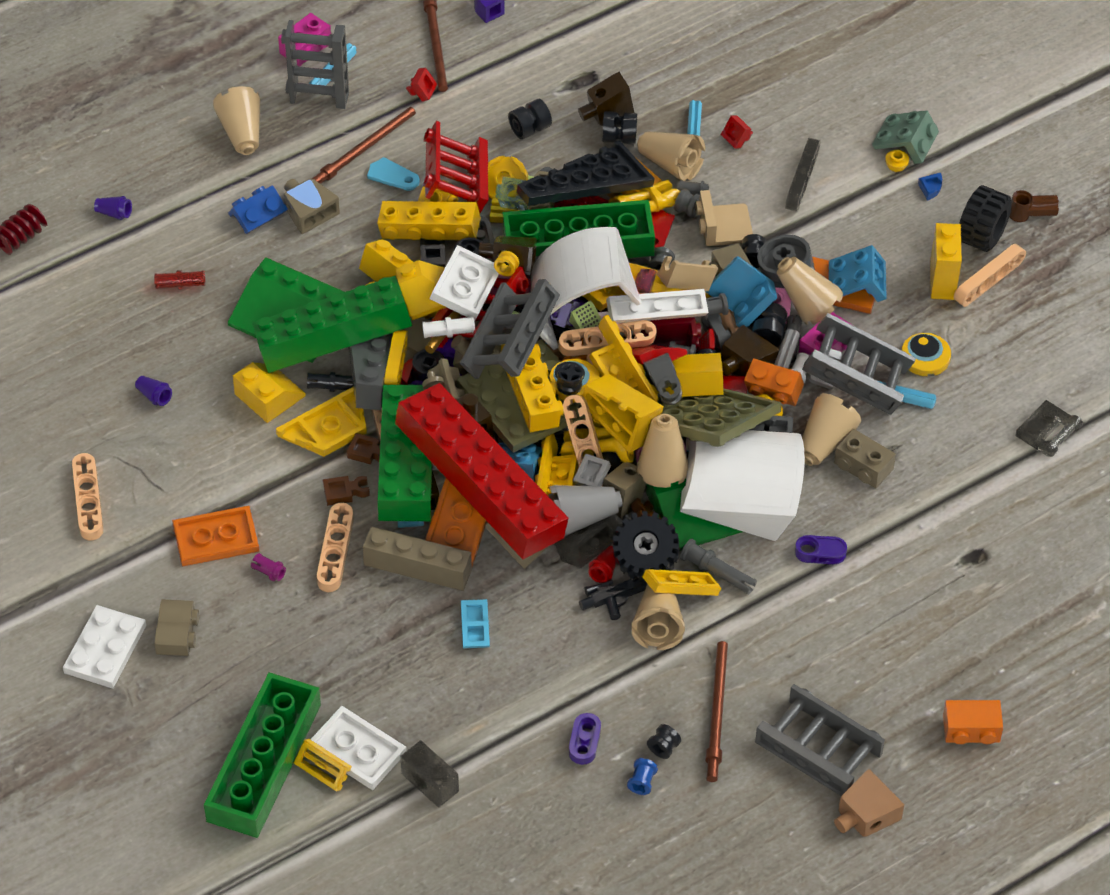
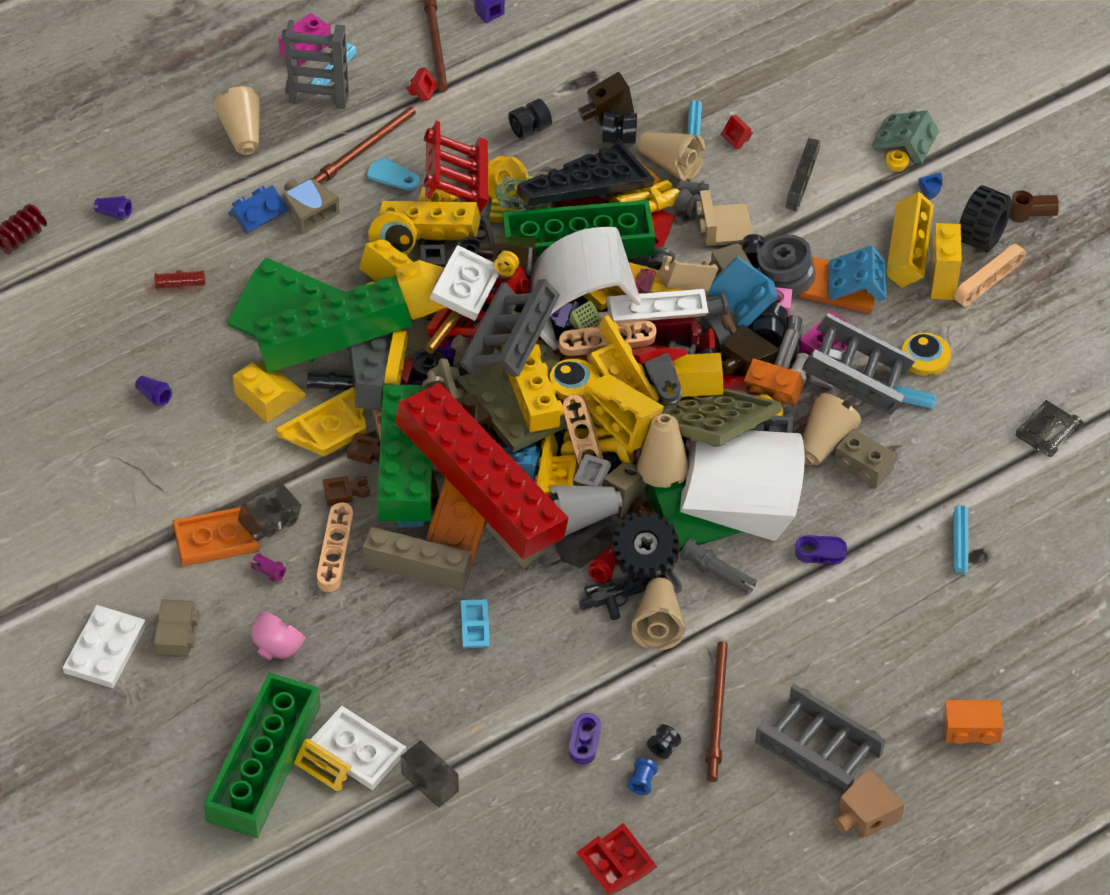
light nougat beam [72,453,103,541] -> none
white pin [422,316,475,338] -> none
black wheel [557,363,583,395] -> none
yellow tile [642,569,721,596] -> none
tan cone [777,257,843,325] -> none
none -> clear smoke brick [238,484,302,541]
none -> bright pink cylinder [251,610,306,661]
none -> tile [368,211,417,255]
none -> red slope [576,823,657,895]
none -> yellow brick [886,191,934,288]
none -> medium azure axle [953,506,968,574]

